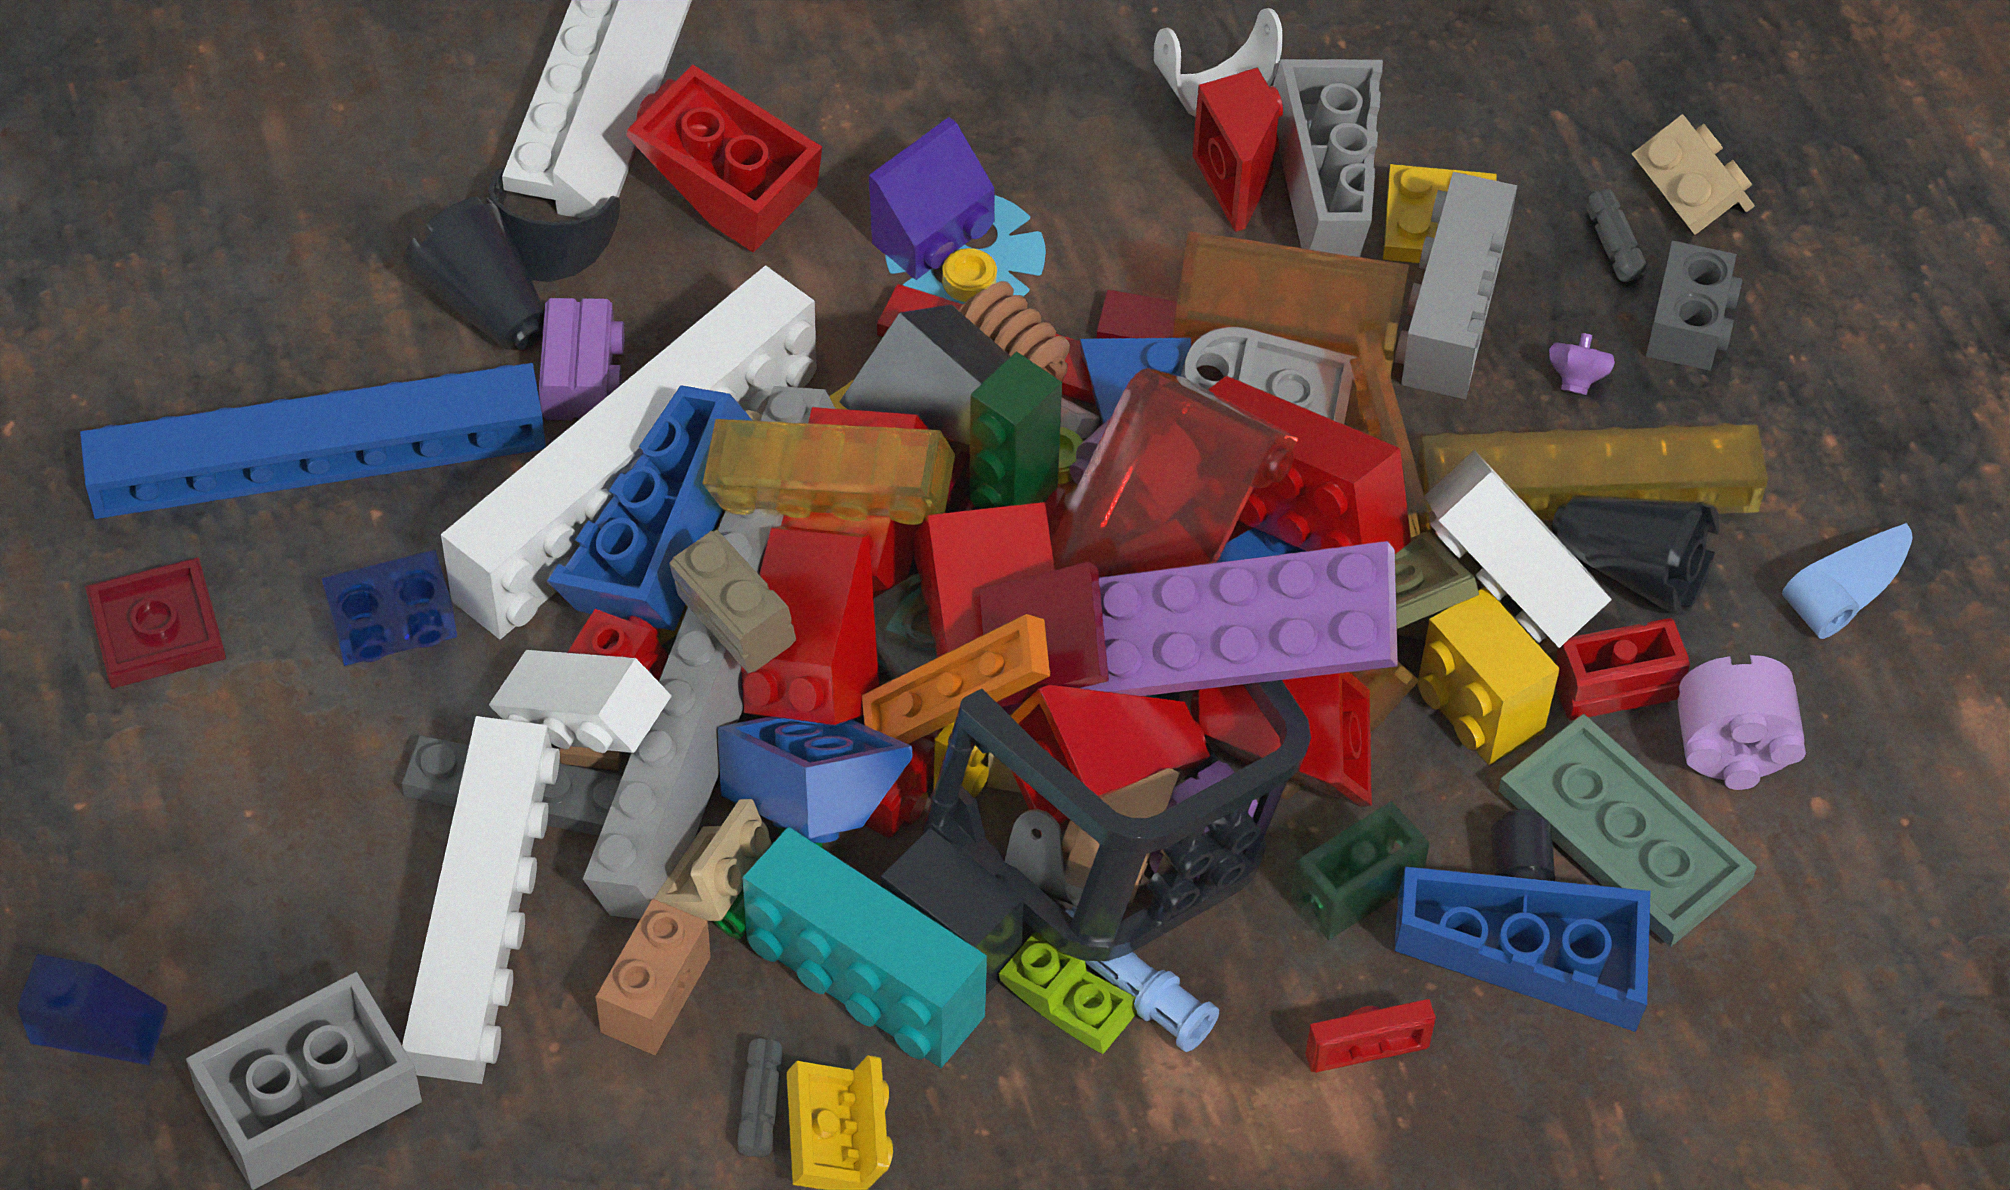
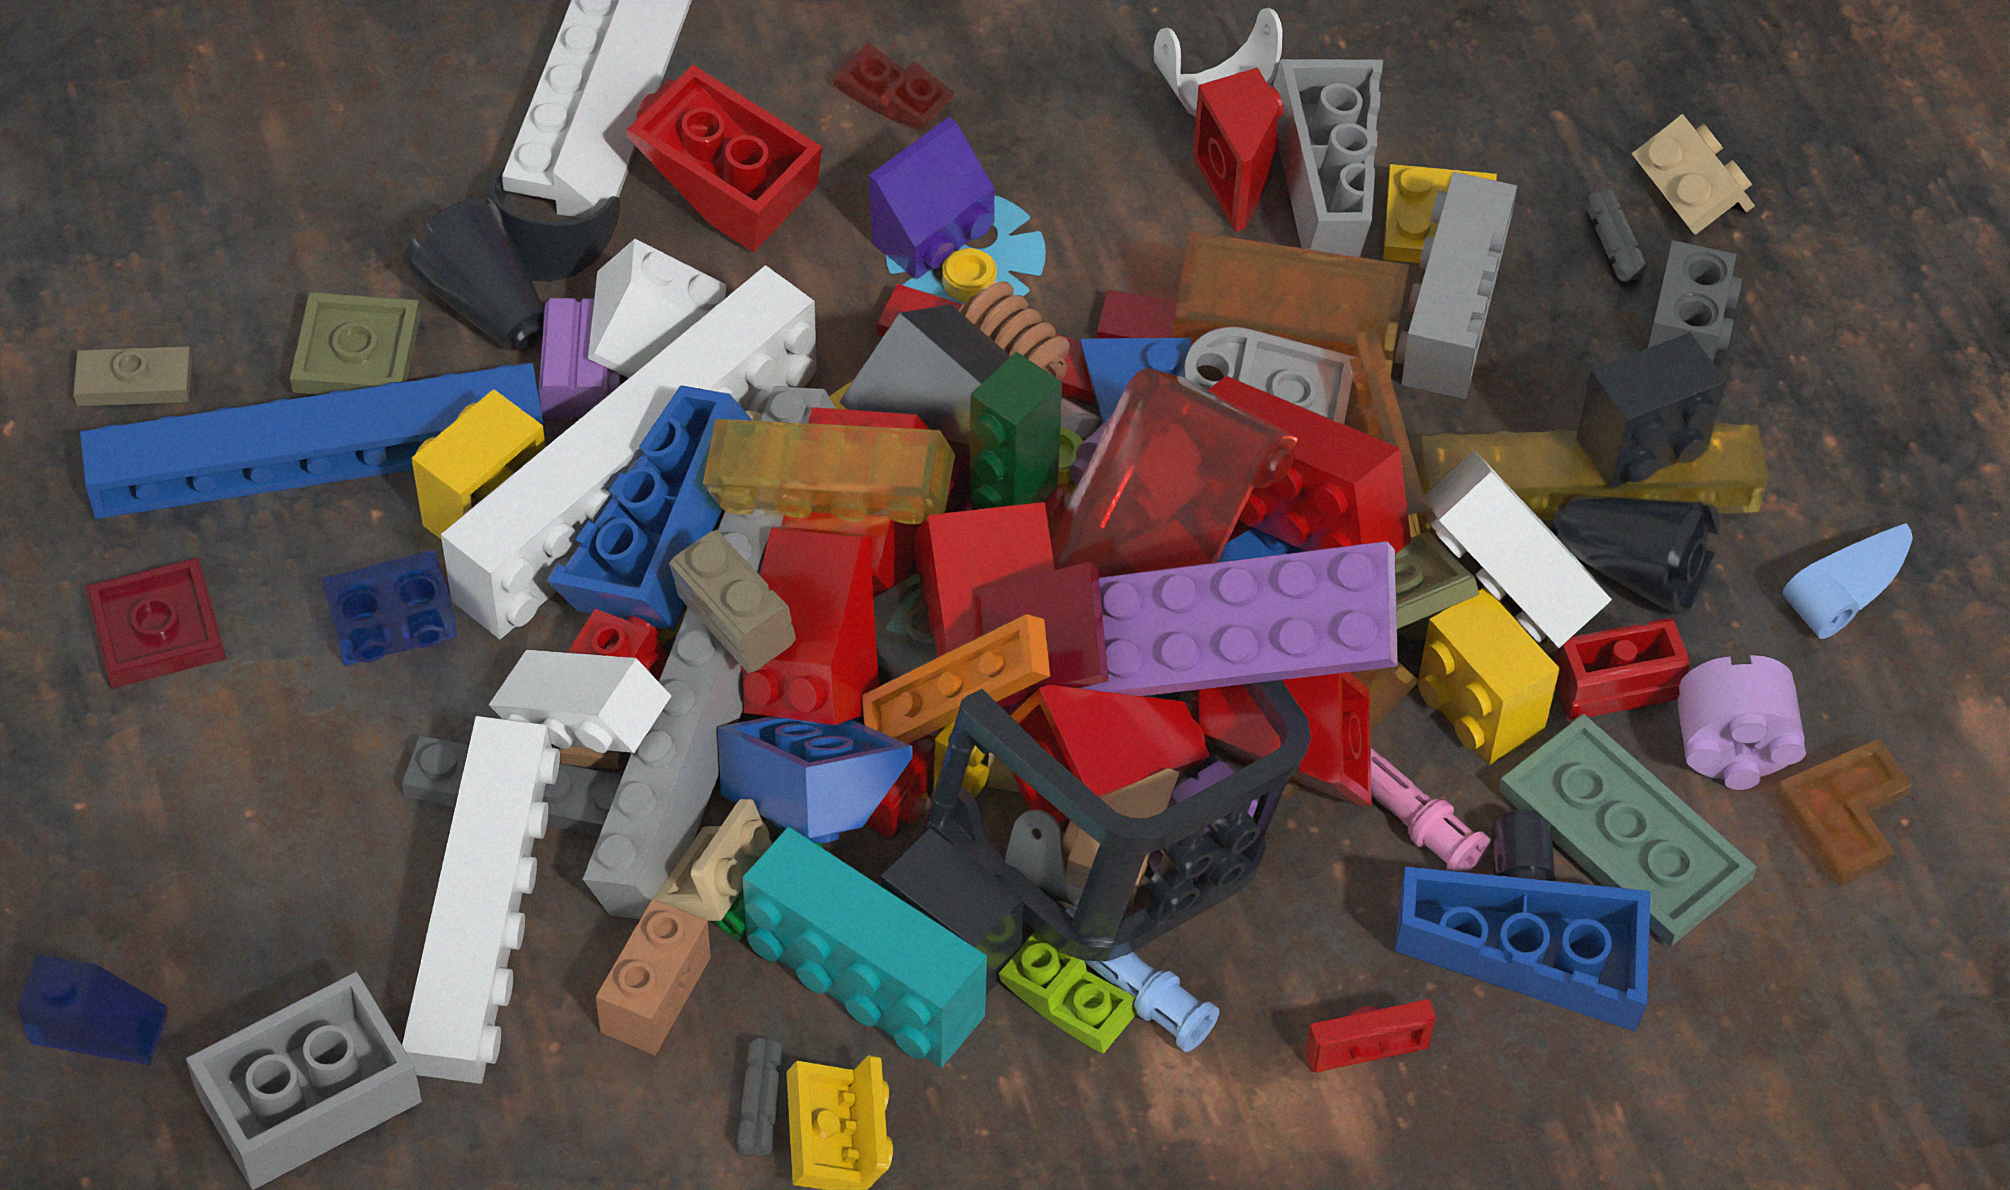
clear green brick [1291,800,1430,941] -> none
medium lavender piece [1549,333,1615,395] -> none
none -> dark tan plate [74,346,192,406]
none -> olive plate [290,292,421,395]
none -> yellow brick [411,389,546,540]
none -> white slope [588,239,726,378]
none -> clear red slope [834,42,955,130]
none -> bright pink pin [1371,748,1491,873]
none -> black brick [1576,332,1726,489]
none -> clear orange plate [1775,739,1912,886]

